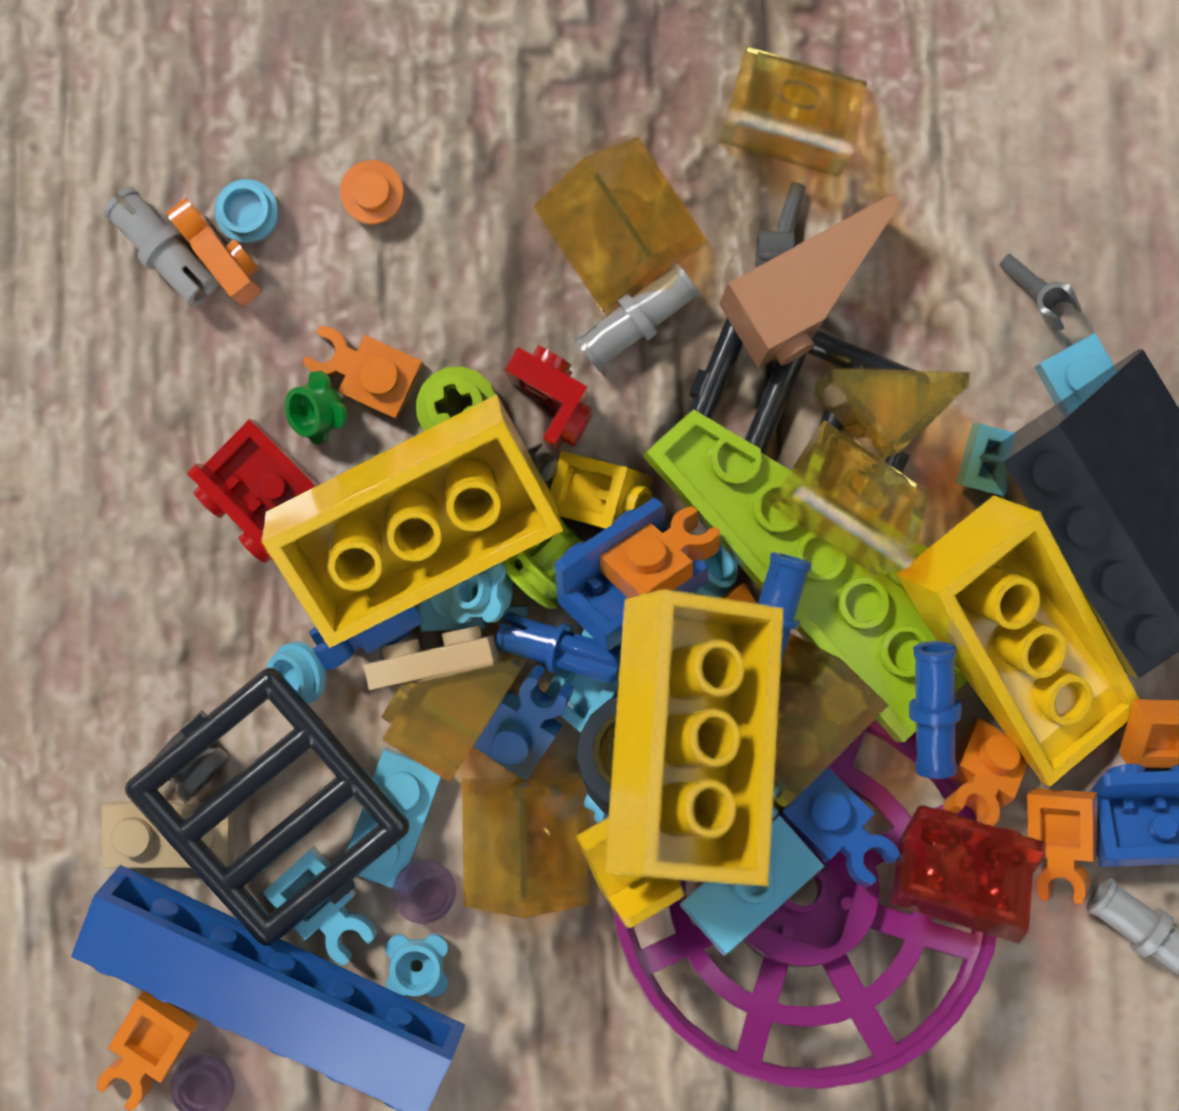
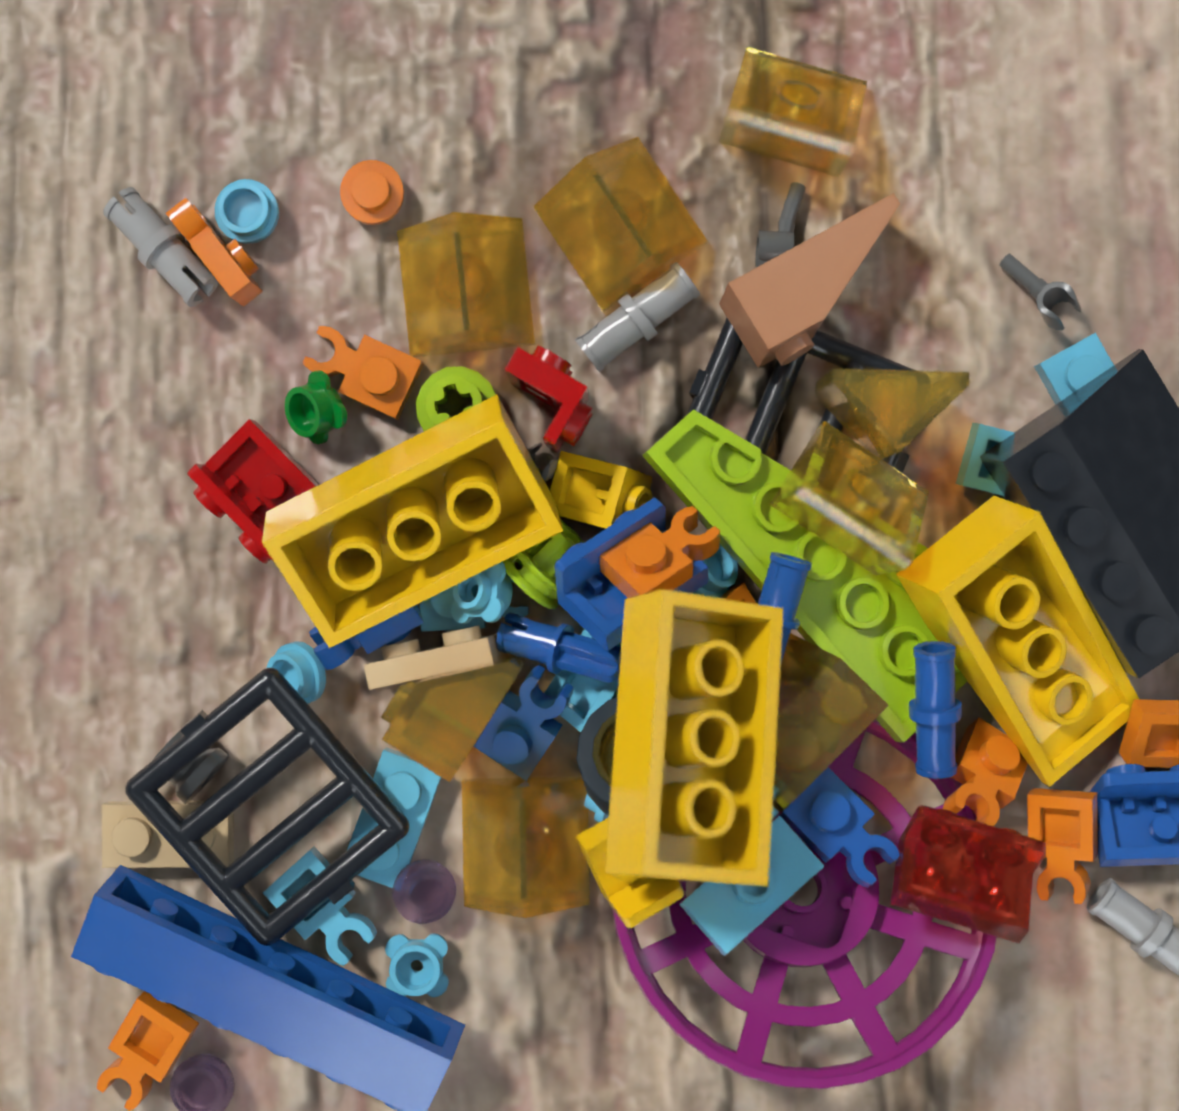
none -> clear yellow slope [397,212,535,357]

